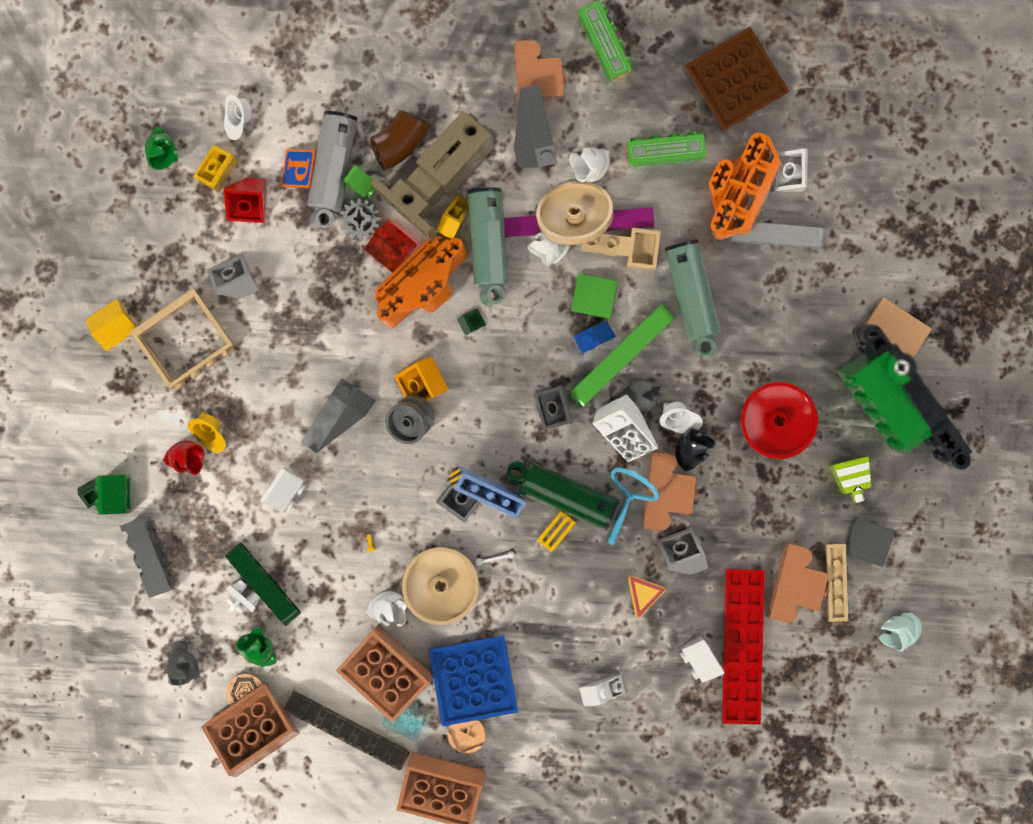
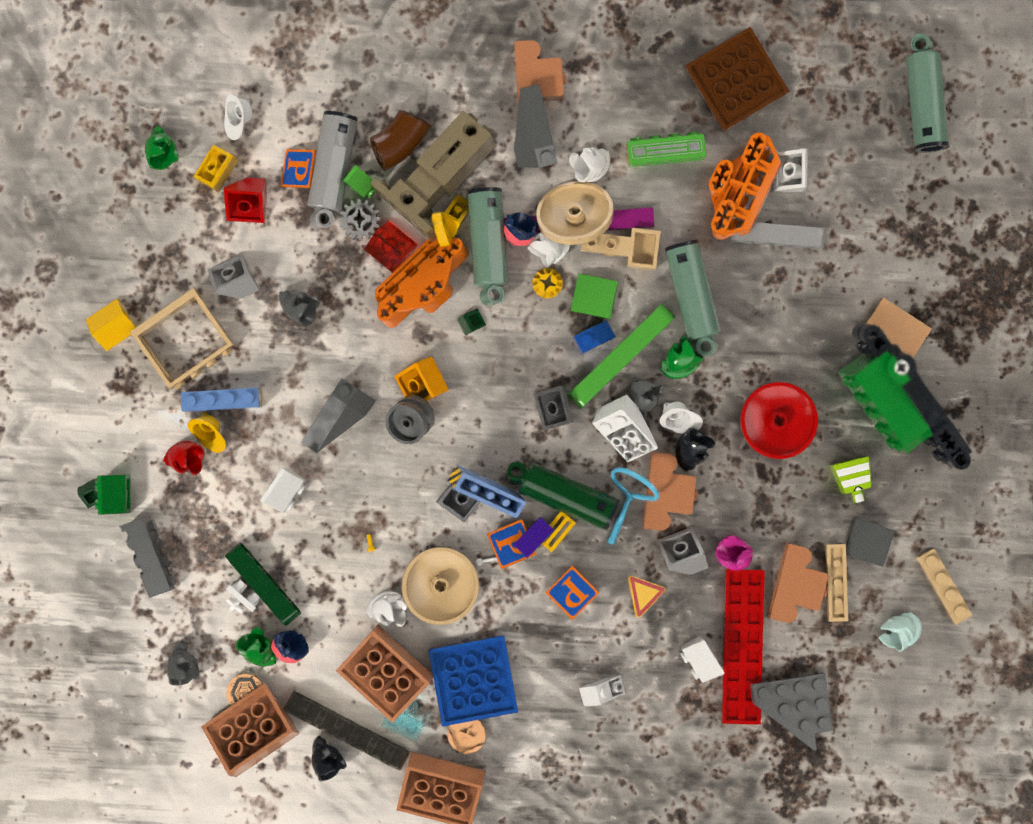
bright green brick [578,0,633,83] -> none
none -> medium blue brick [181,388,263,412]
none -> dark blue hair [271,630,309,663]
none -> dark grey helmet [279,290,320,327]
none -> black helmet [311,735,347,782]
none -> yellow beam [432,211,452,247]
none -> piece [487,519,537,569]
none -> dark blue hair [504,212,538,246]
none -> dark purple tile [513,517,554,558]
none -> yellow gear [532,268,563,299]
none -> piece [545,566,599,620]
none -> green helmet [660,336,704,379]
none -> dark pink hair [715,535,753,570]
none -> dark grey wing [750,672,833,750]
none -> sand green piece [906,34,949,153]
none -> tan plate [916,548,972,625]

